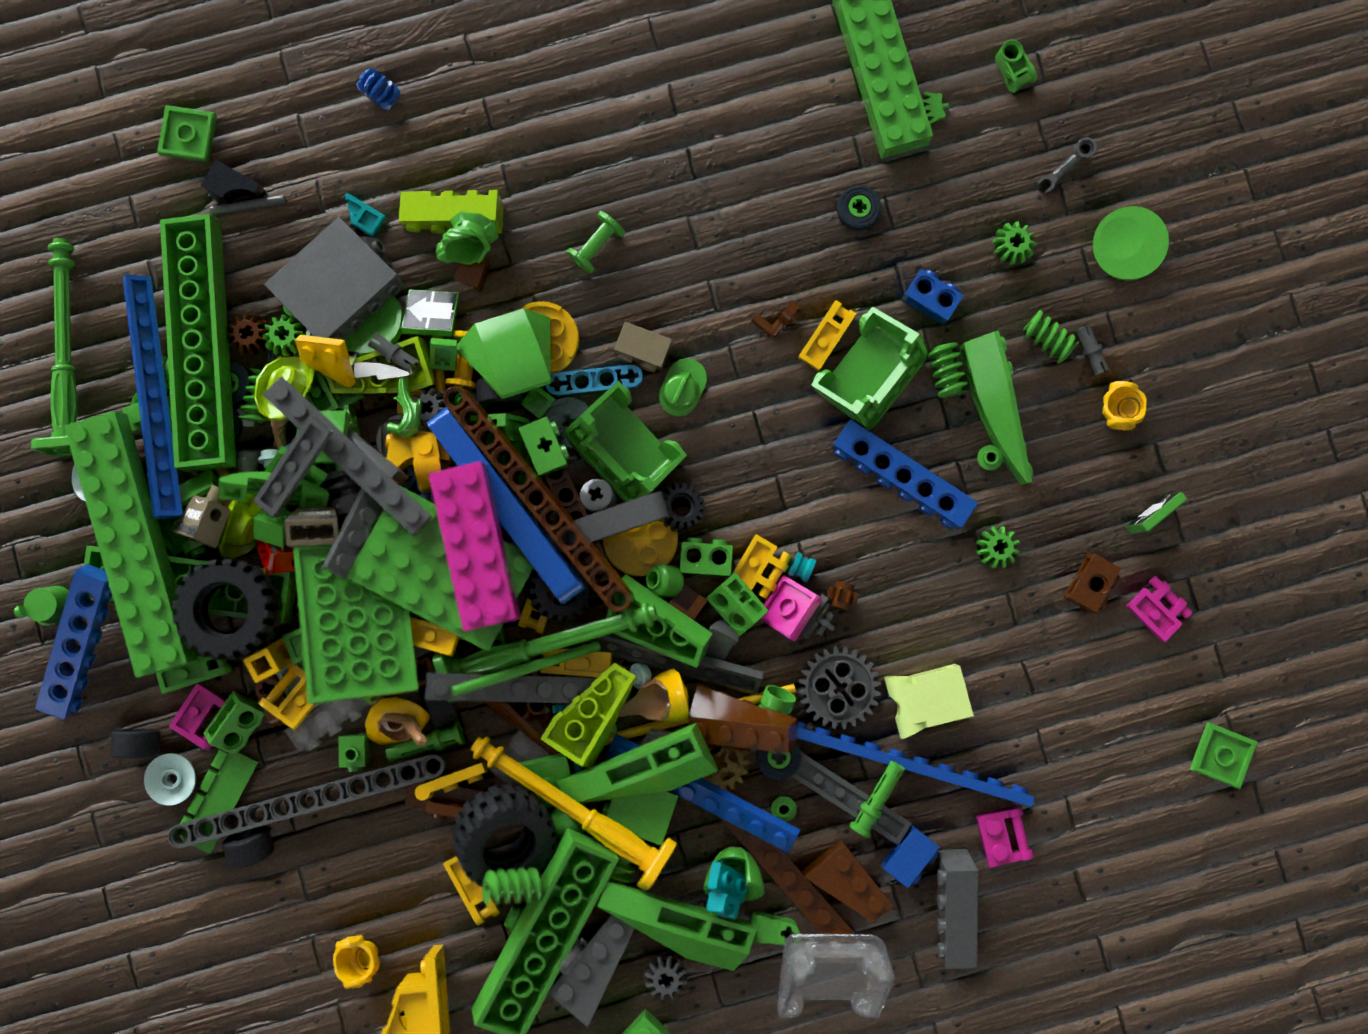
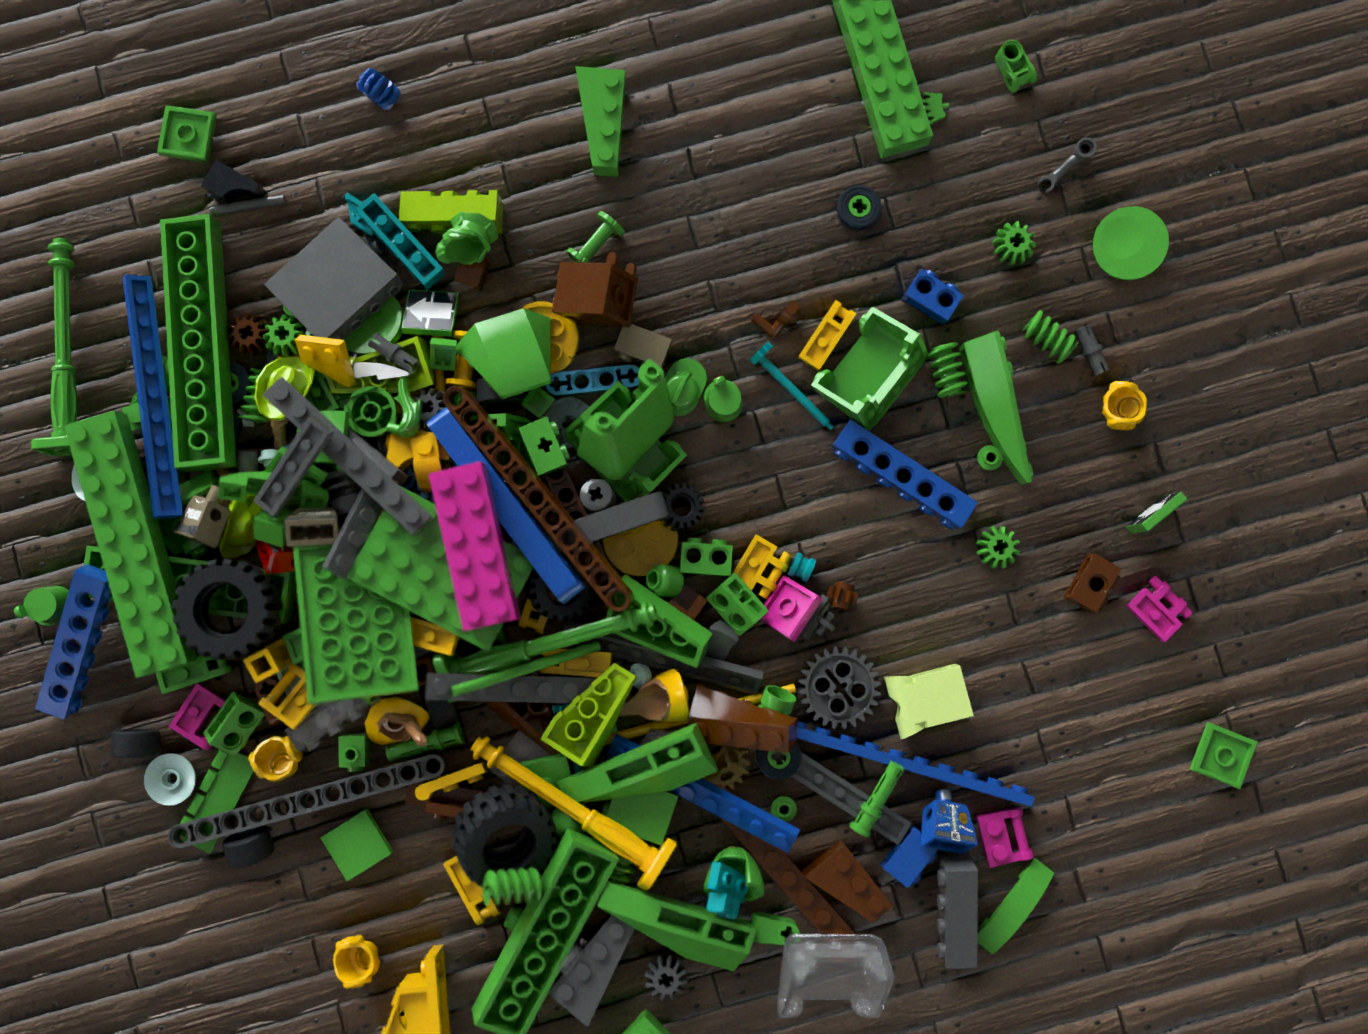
none -> yellow hair [248,735,303,782]
none -> bright green slope [321,808,394,881]
none -> bright green cylinder [345,386,399,438]
none -> teal brick [355,193,445,291]
none -> reddish brown container [552,252,638,327]
none -> bright green wedge [575,66,626,177]
none -> bright green windscreen [577,359,675,480]
none -> bright green hat [704,376,743,423]
none -> teal piece [749,341,834,431]
none -> blue torso [921,789,978,854]
none -> bright green slope [977,857,1054,955]

